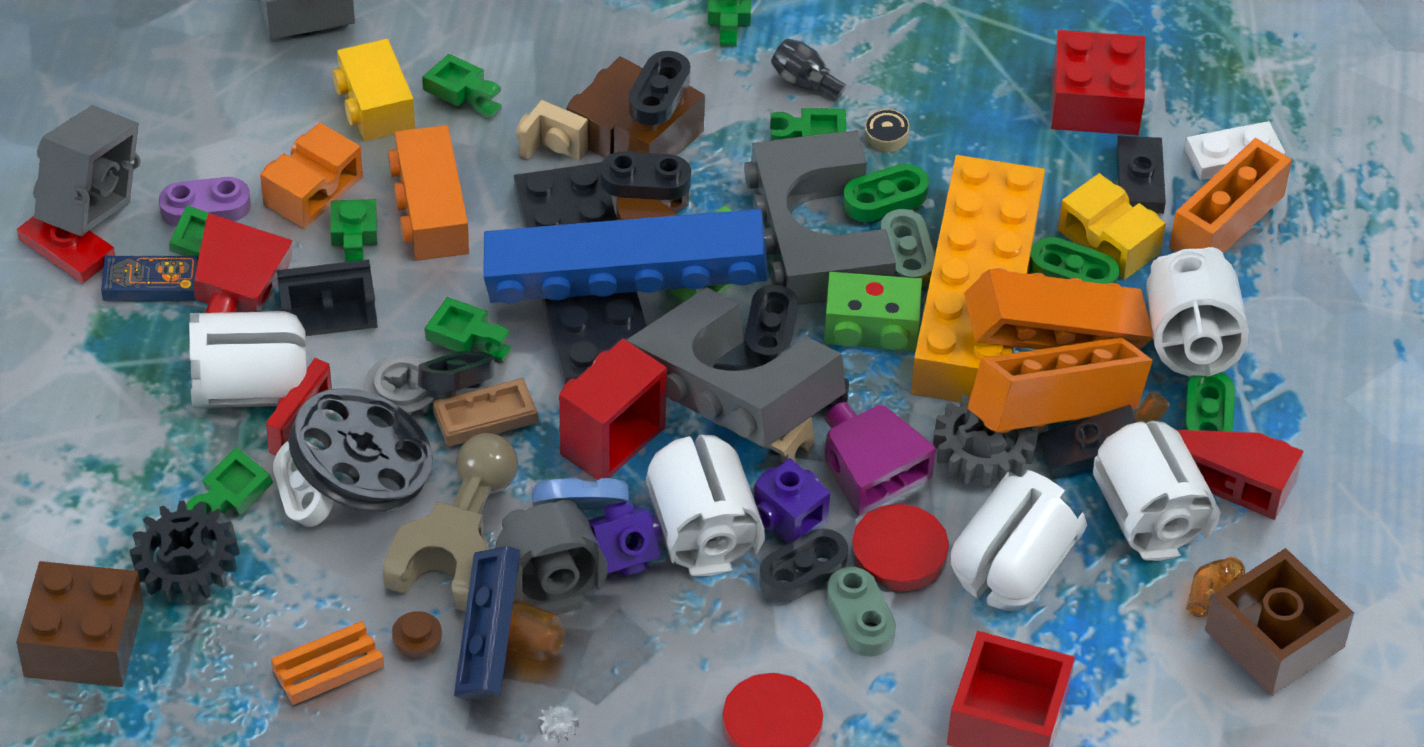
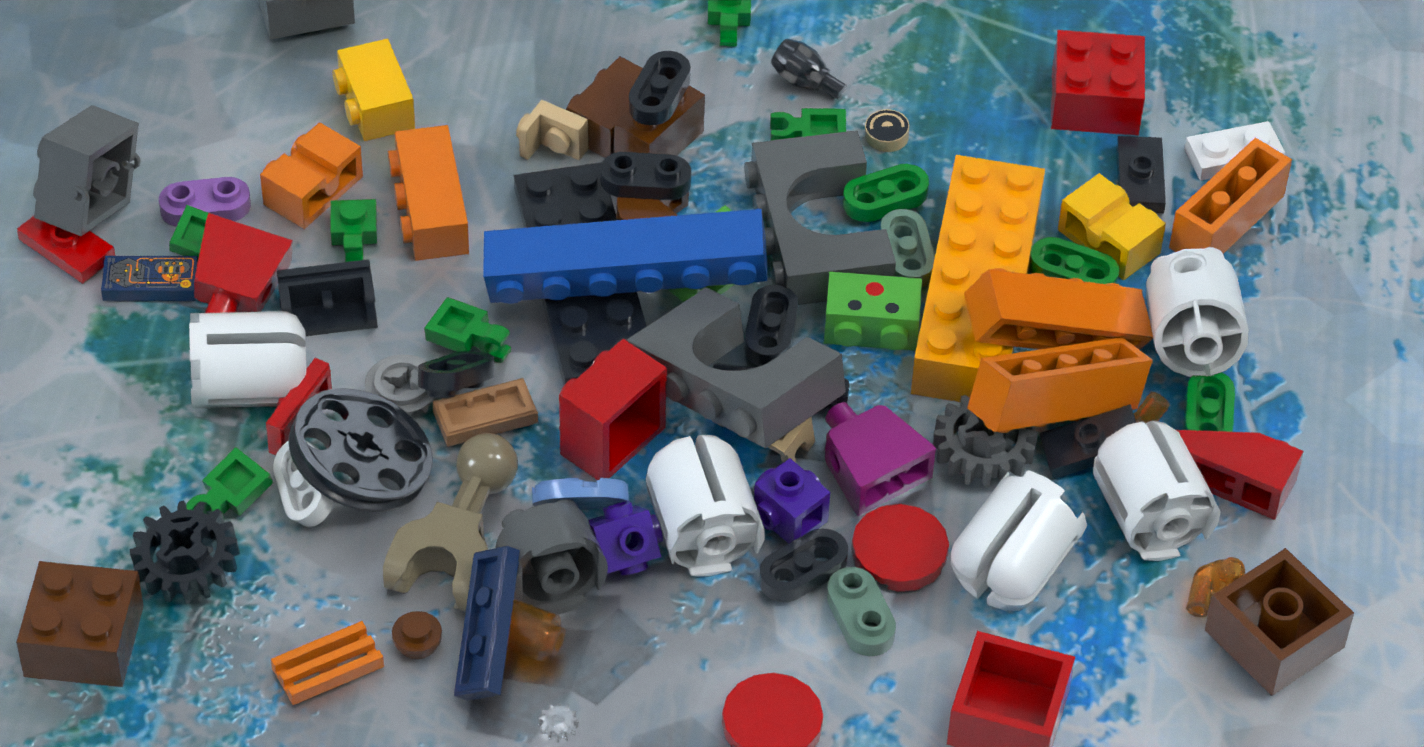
green plate [422,54,502,118] -> none

